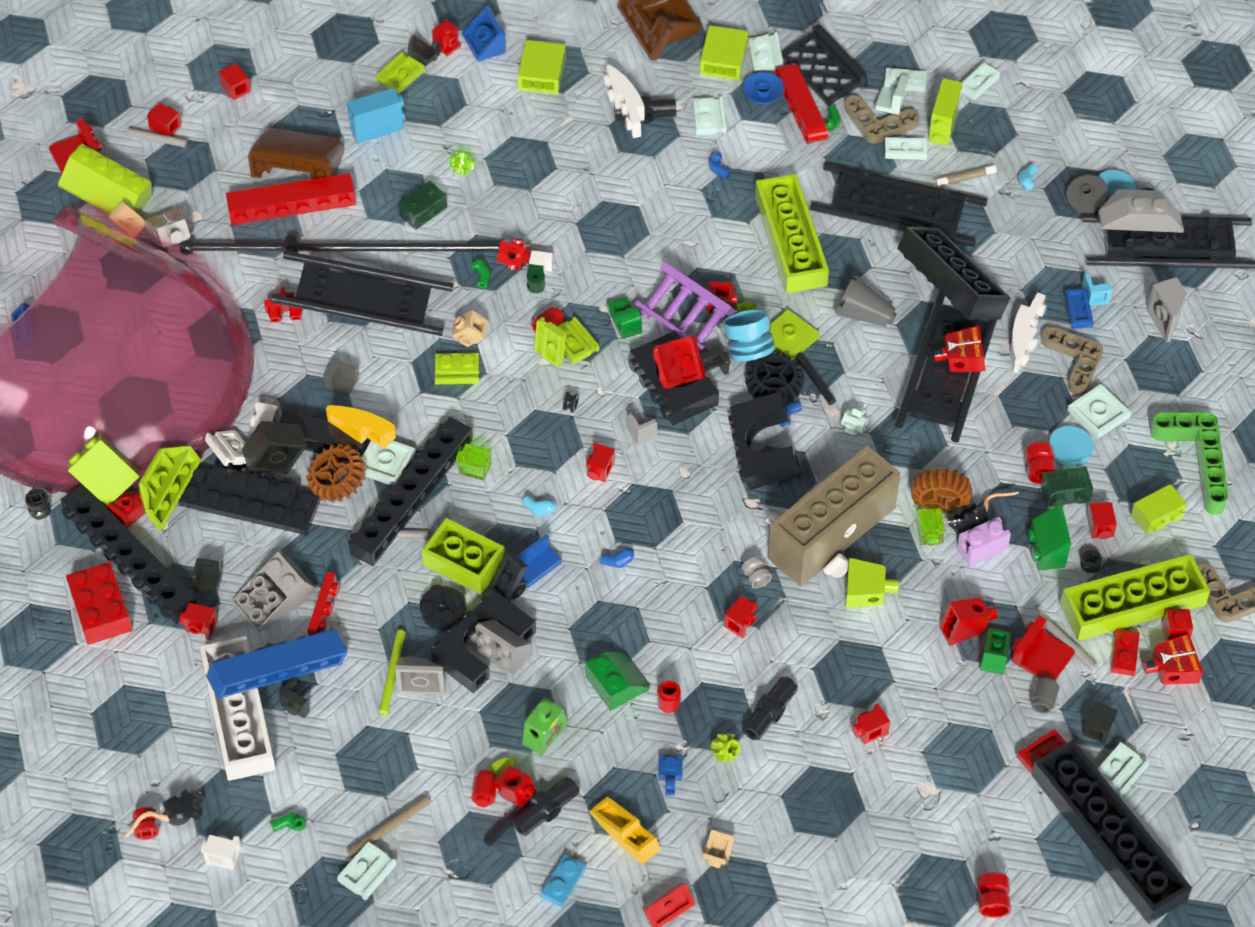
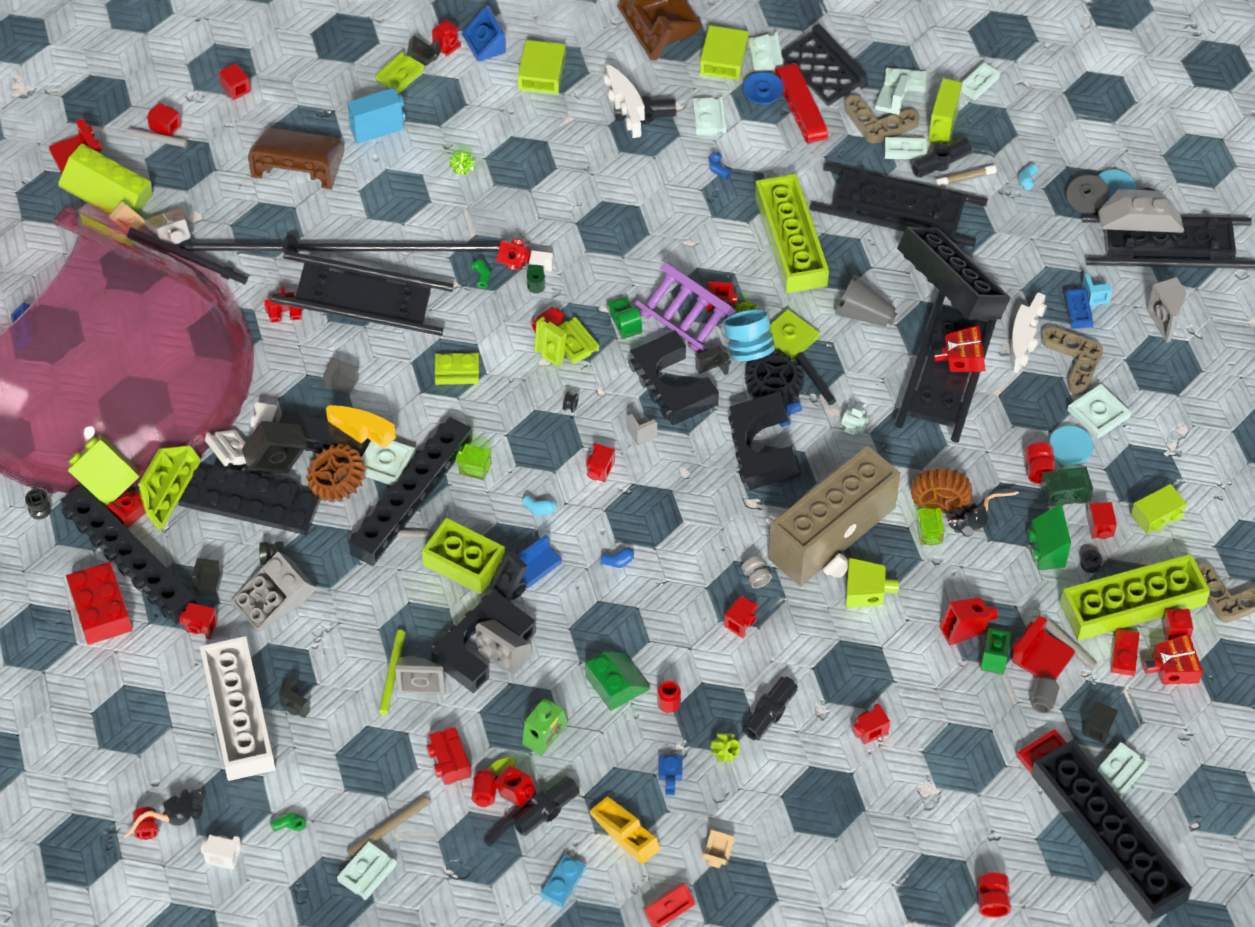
blue brick [206,629,348,699] -> none
red brick [226,173,356,225] -> none
red plate [307,572,340,636] -> none
clear green brick [398,181,447,230] -> none
black plate [419,584,466,630] -> none
tan brick [452,310,488,347] -> none
red bracket [653,335,706,389] -> none
green arm [824,106,841,131] -> none
lavender brick [957,517,1011,566] -> none
bright green beam [1150,412,1228,515] -> none
none -> black bar [128,227,249,285]
none -> pearl dark grey wheel [259,541,284,565]
none -> red brick [426,727,471,785]
none -> black piece [910,138,972,178]

